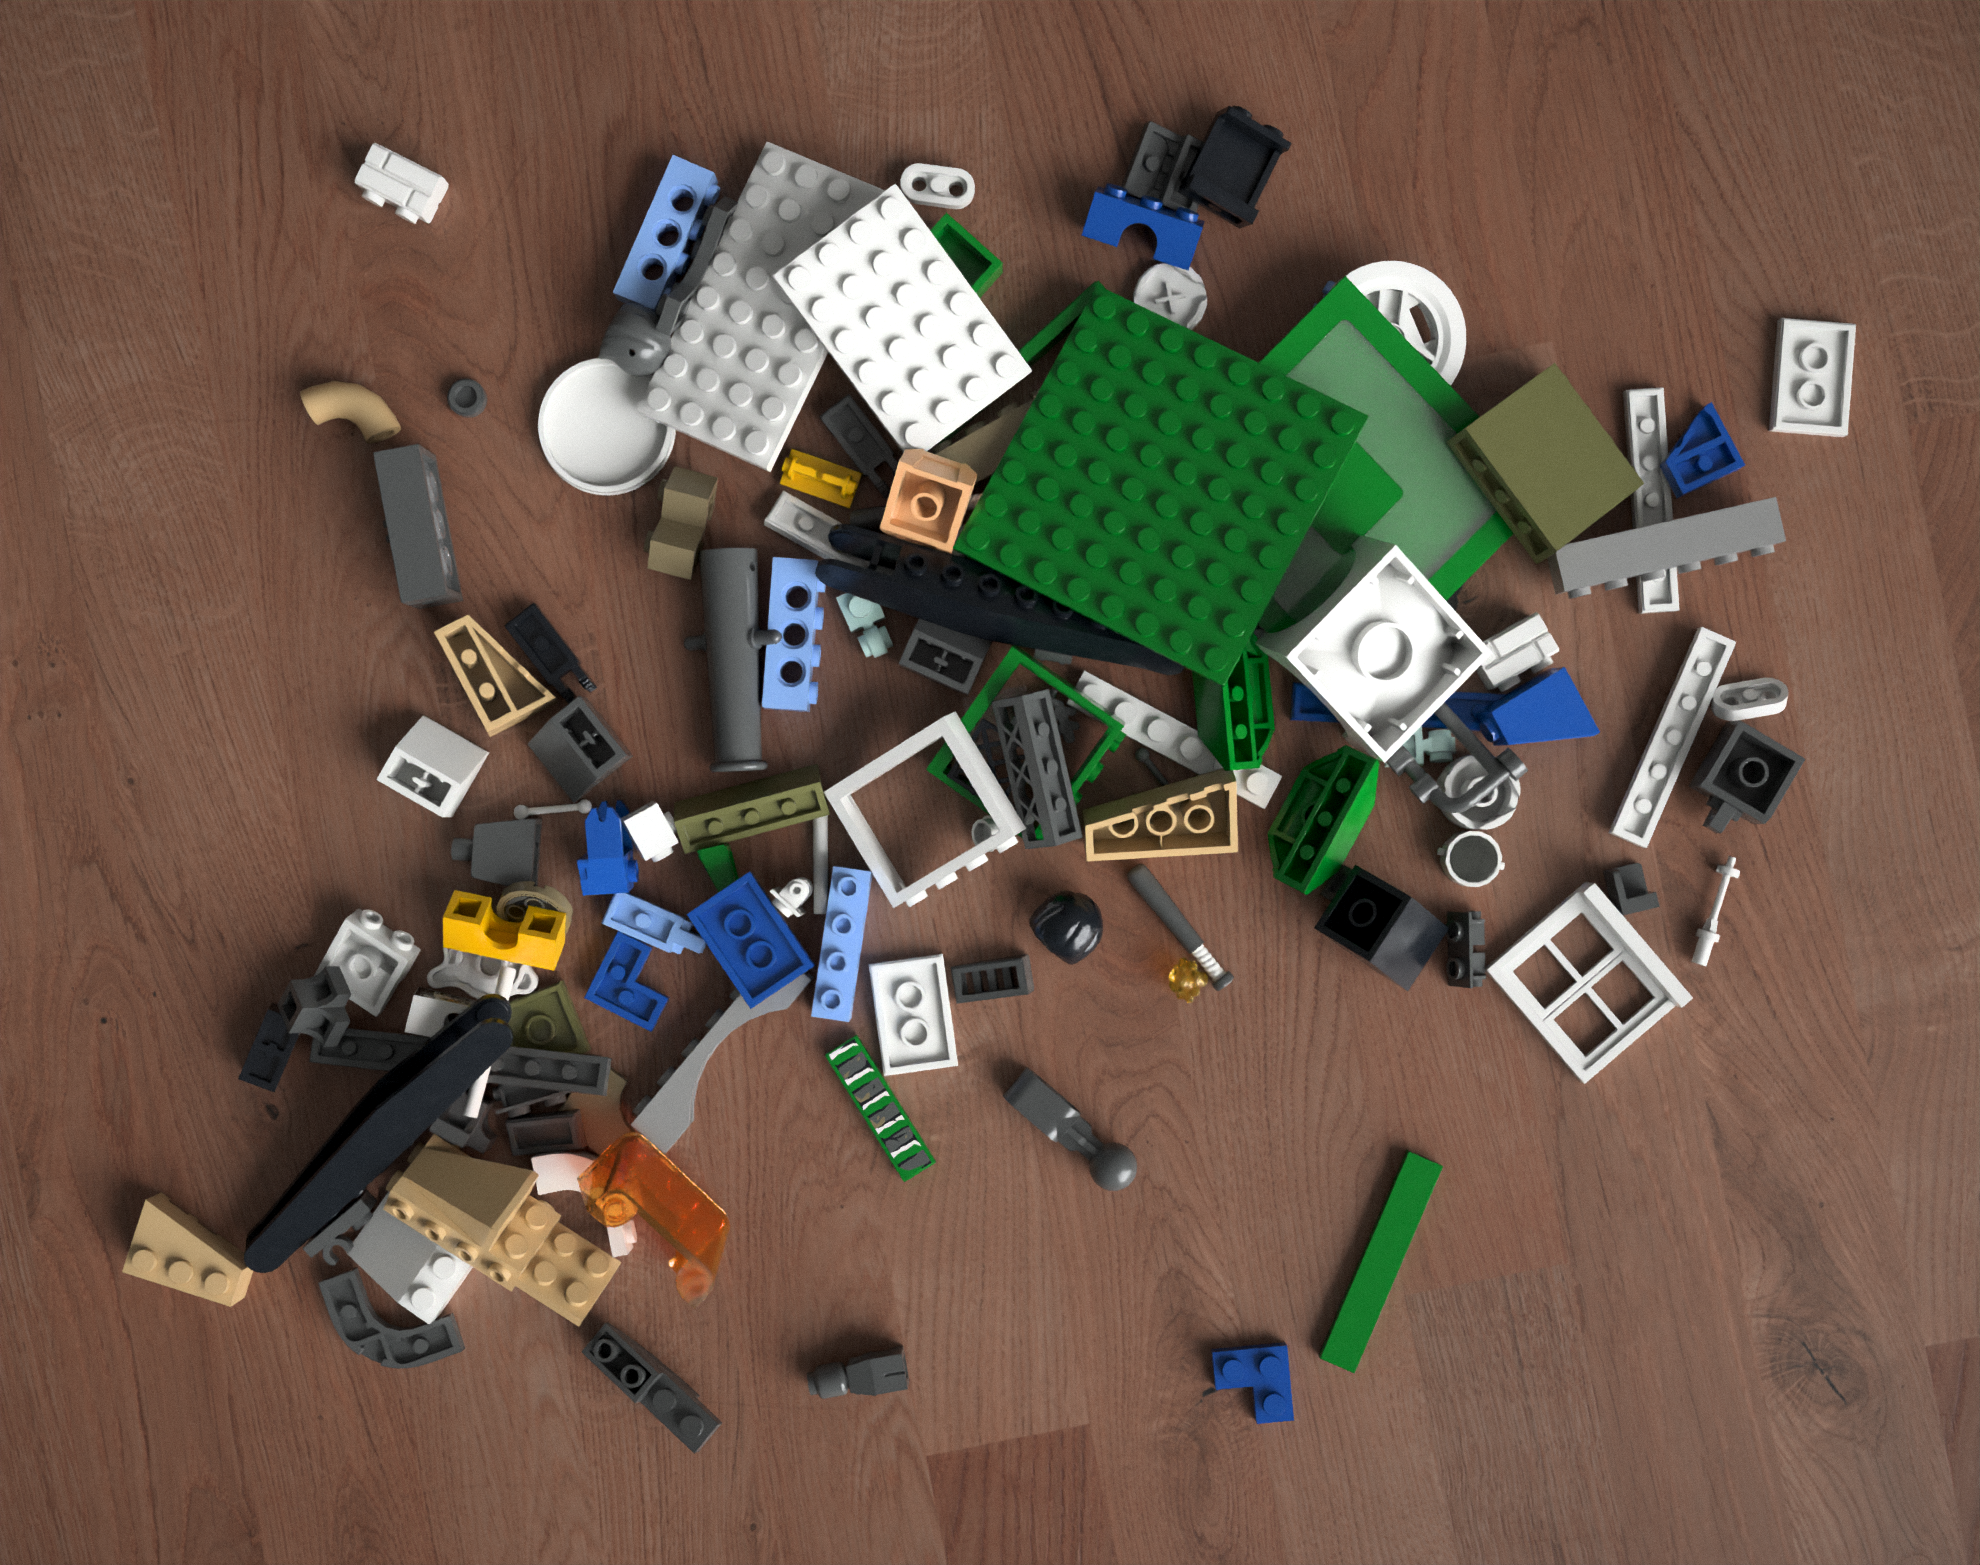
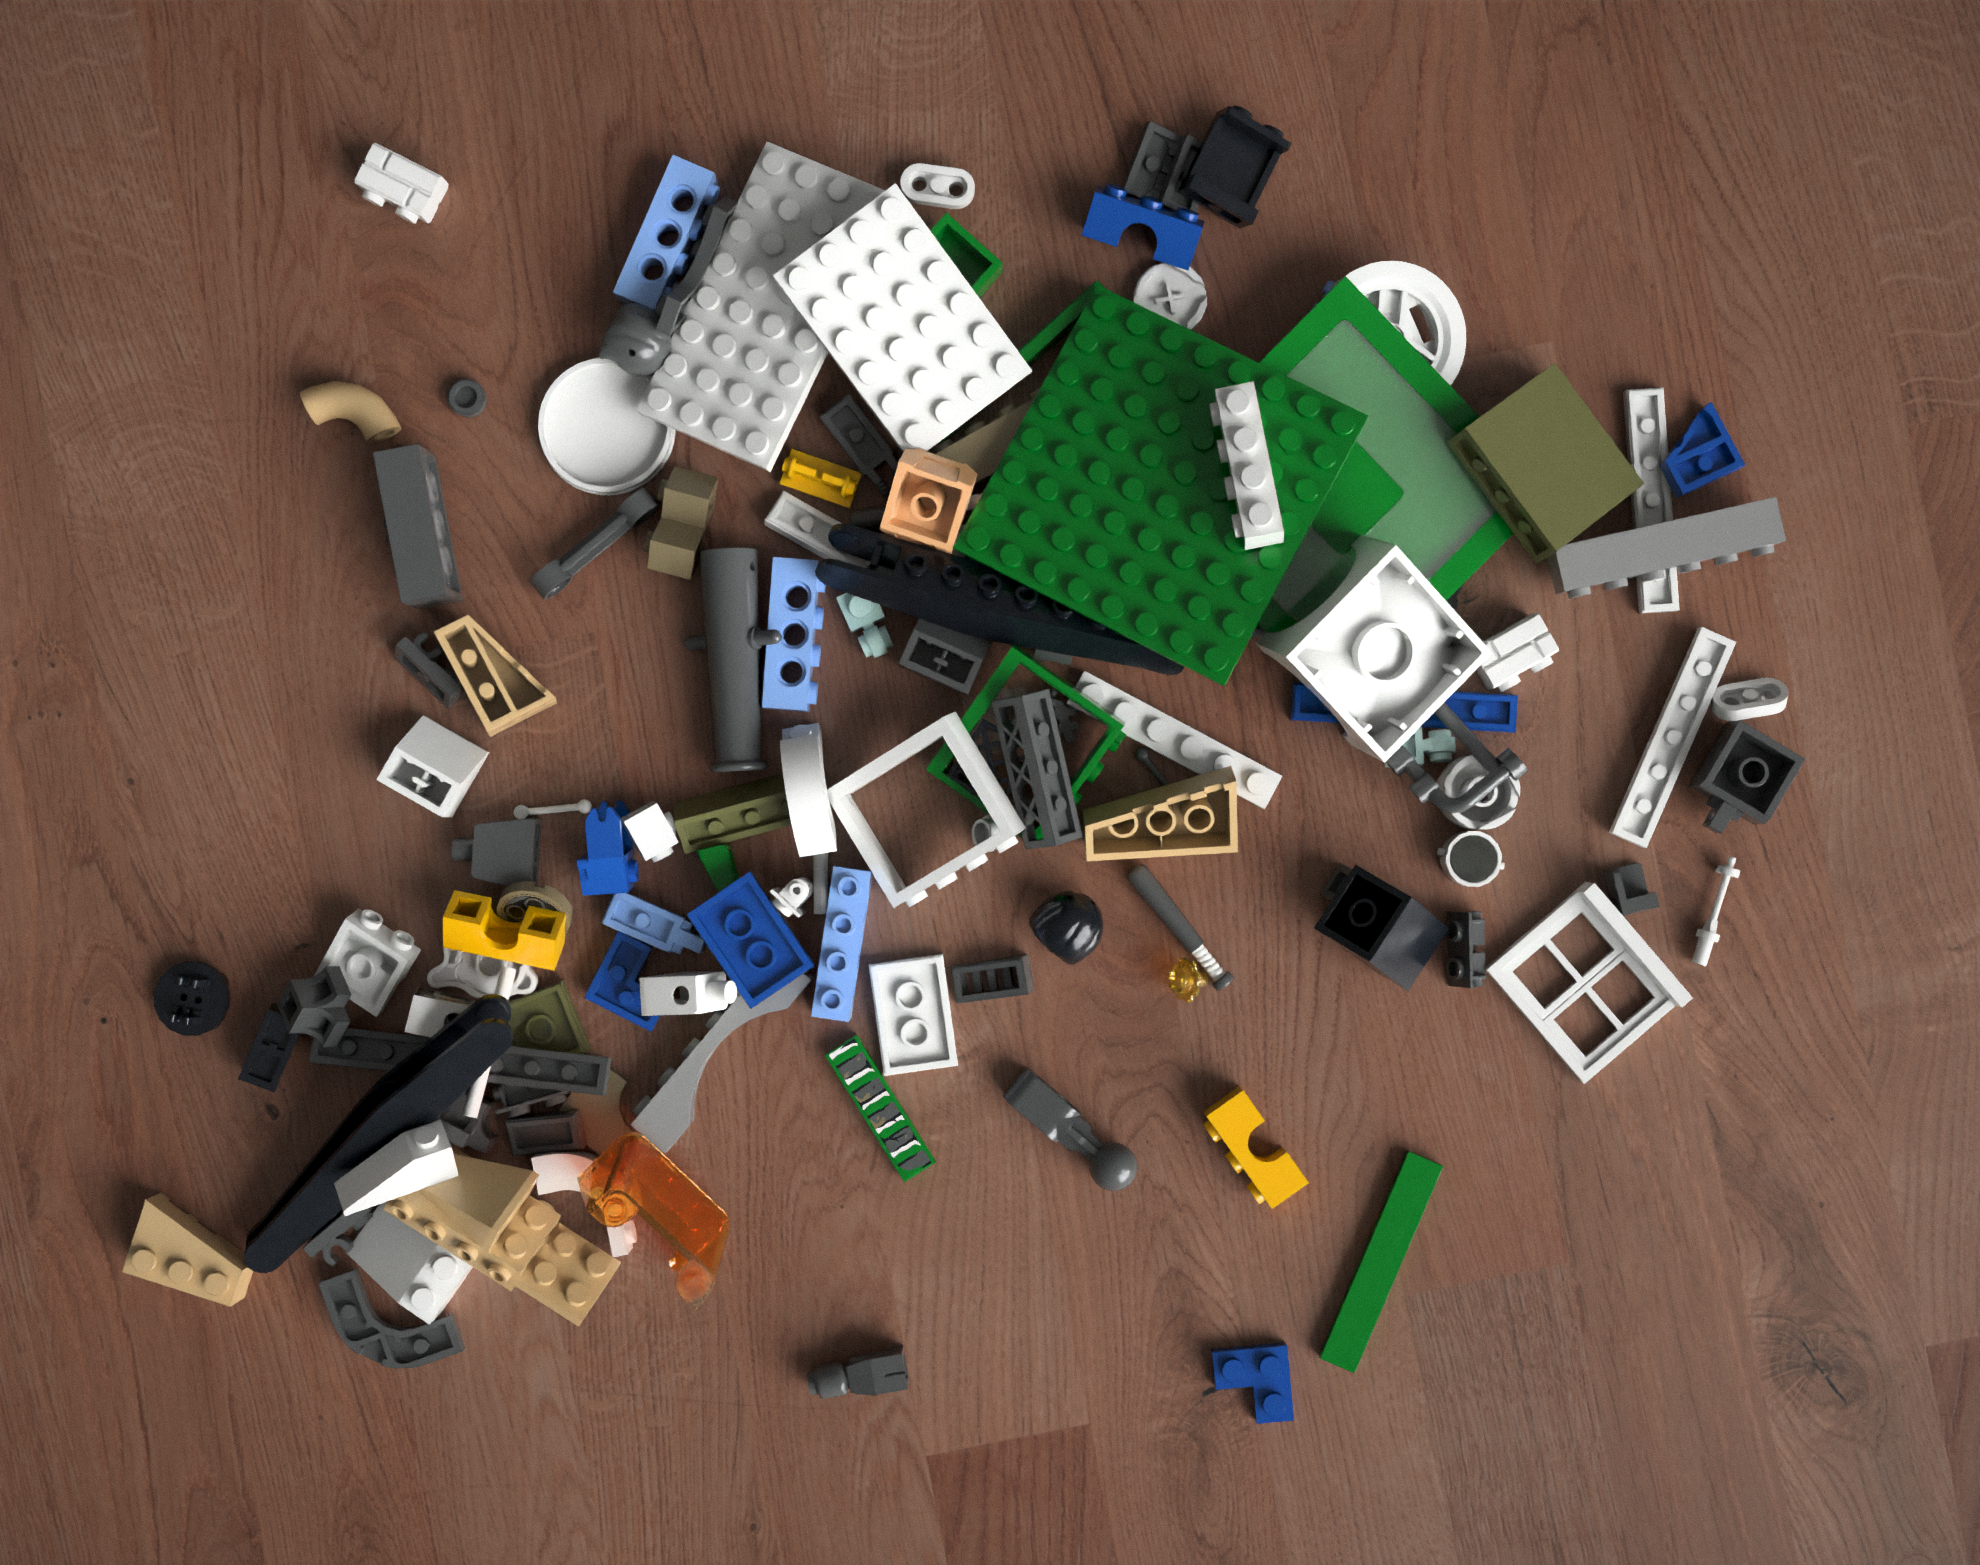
black hinge [504,603,597,704] -> none
dark grey slope [527,696,633,803] -> none
dark grey slope [582,1322,723,1454] -> none
green wedge [1192,633,1275,771] -> none
green wedge [1267,745,1379,895] -> none
blue slope [1476,667,1600,746] -> none
white tile [1769,318,1856,437] -> none
none -> black plate [154,961,230,1036]
none -> white slope [334,1120,459,1216]
none -> dark grey plate [395,633,461,709]
none -> dark grey piece [530,487,660,600]
none -> white torso [639,971,737,1016]
none -> white arch [780,723,837,857]
none -> yellow arch [1203,1086,1309,1209]
none -> white brick [1209,381,1284,550]

